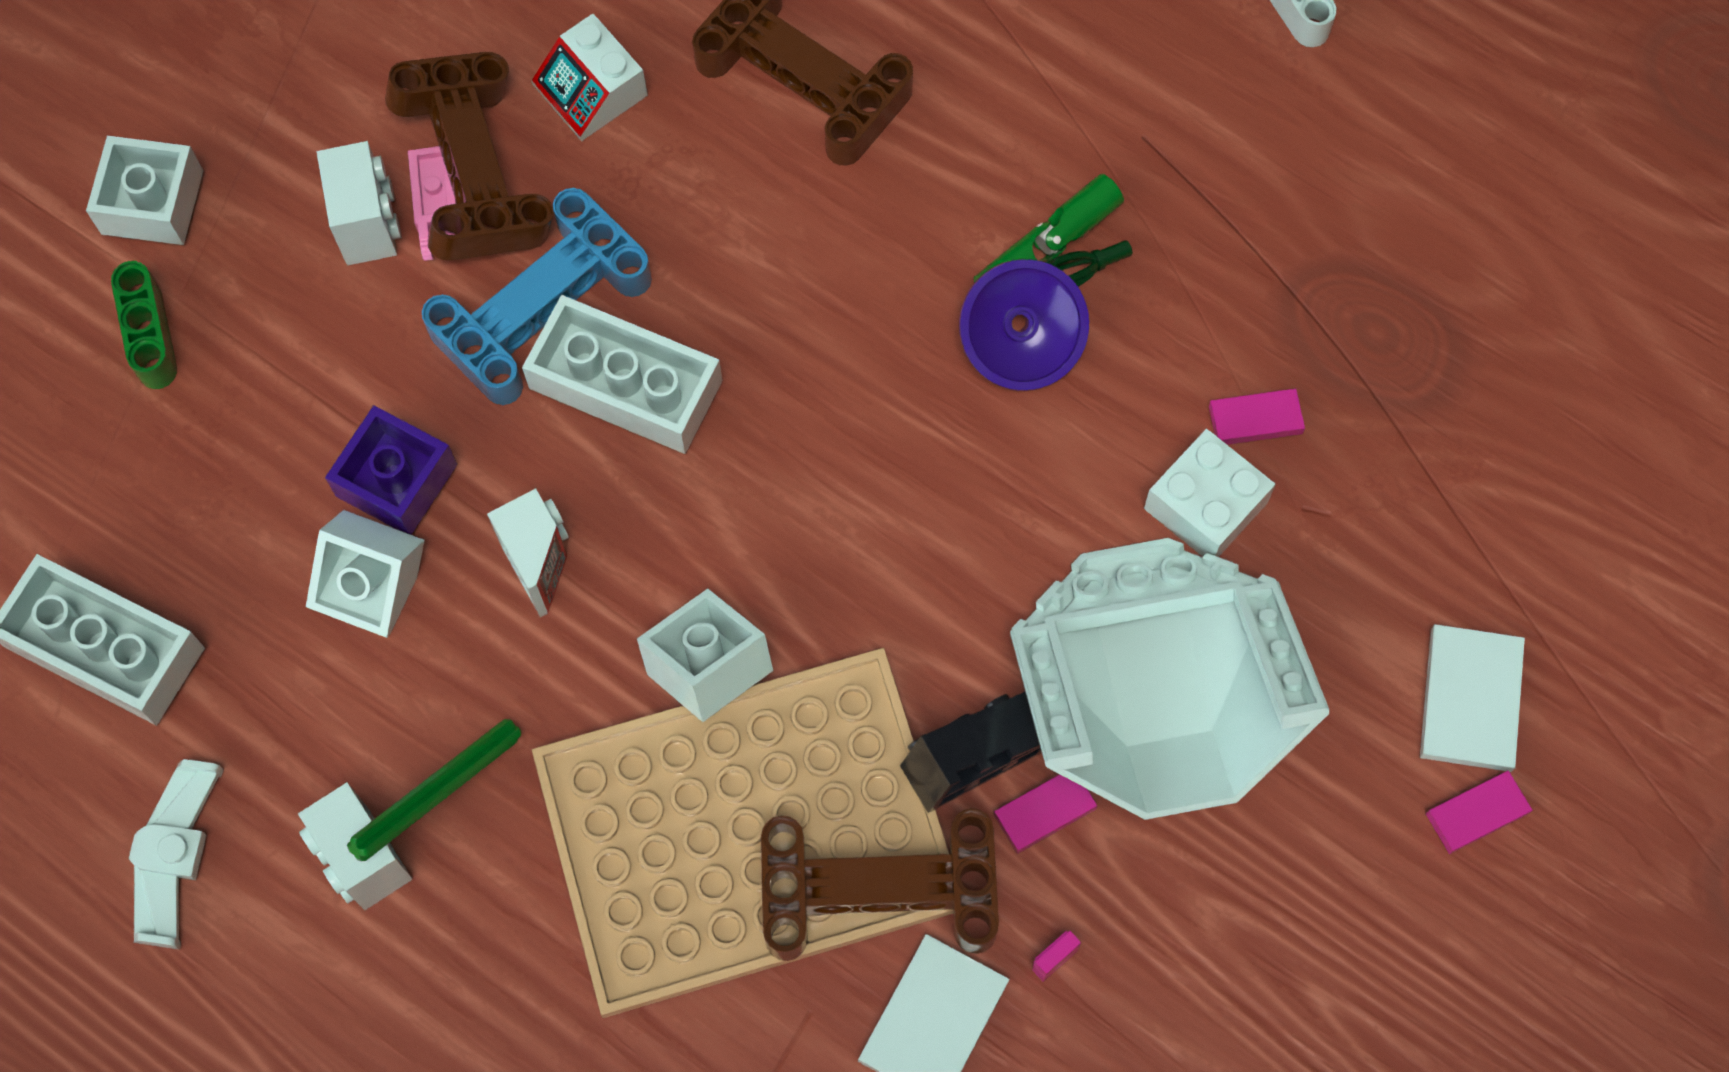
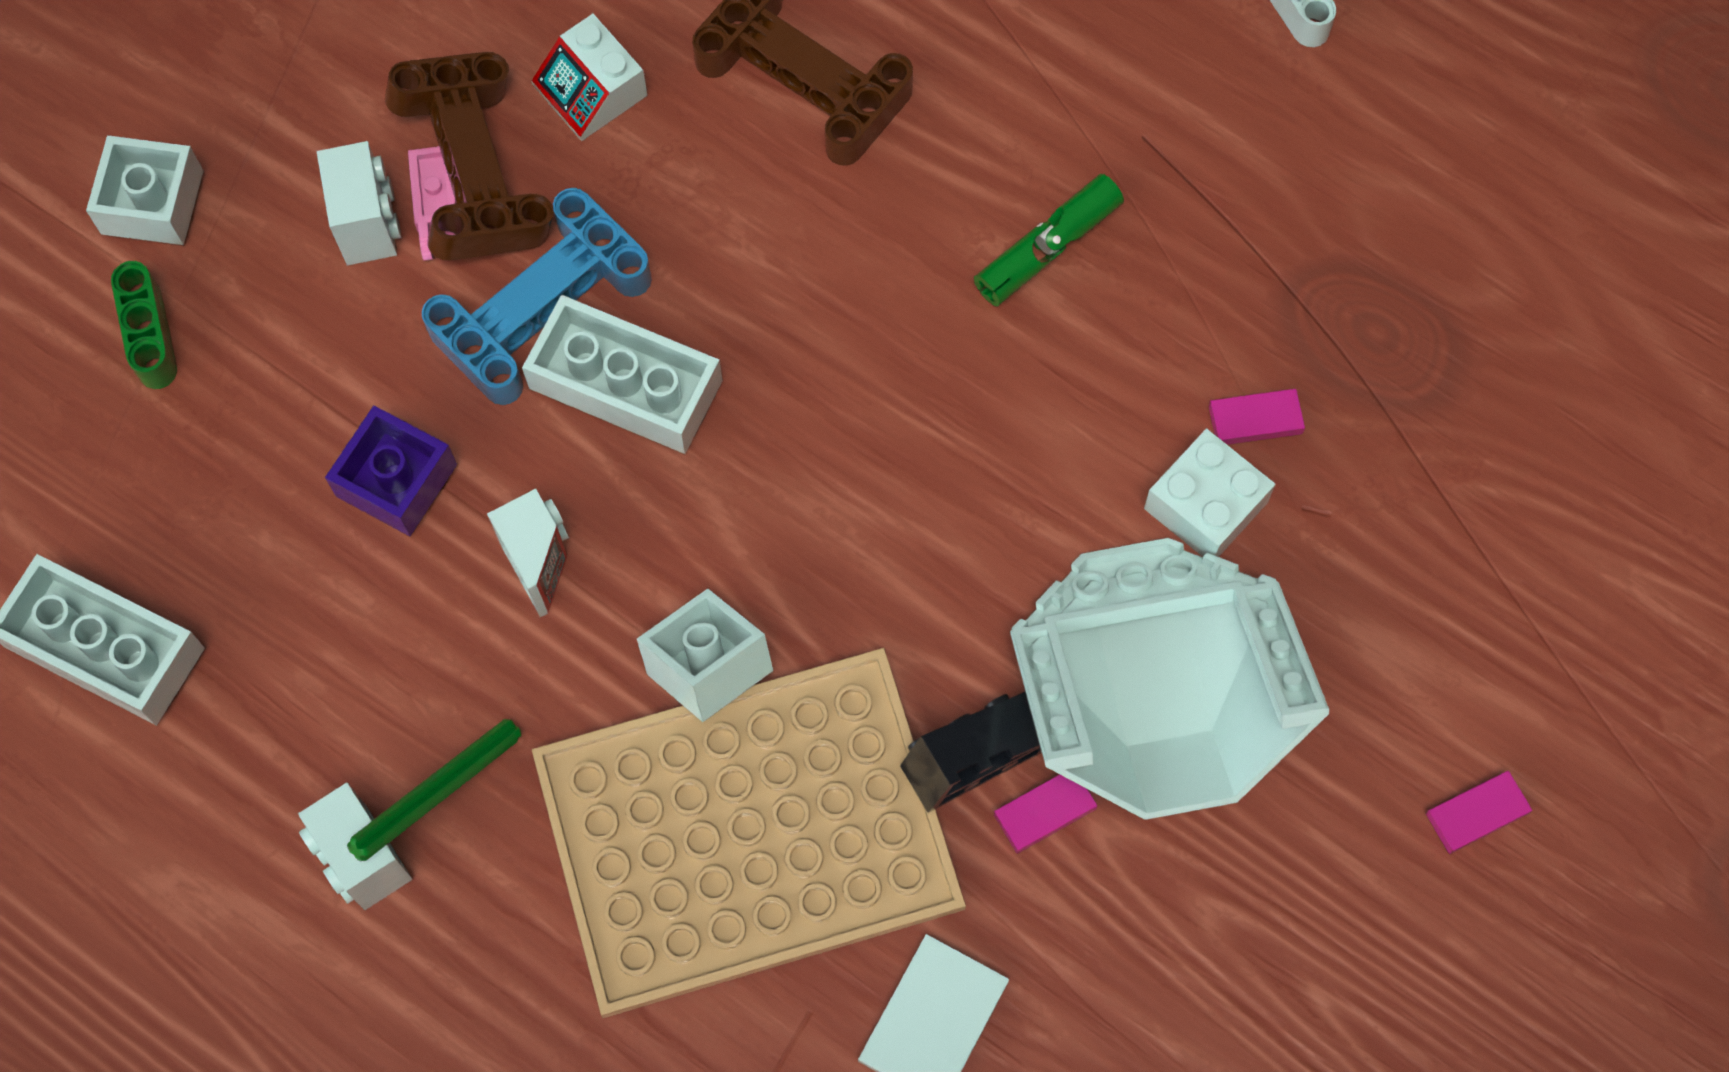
light aqua plate [129,759,223,950] -> none
light aqua slope [306,510,425,638] -> none
reddish brown beam [761,808,999,961] -> none
dark purple dish [959,259,1089,390] -> none
dark pink tile [1032,930,1081,982] -> none
dark green piece [1049,240,1133,287] -> none
light aqua tile [1420,624,1525,772] -> none

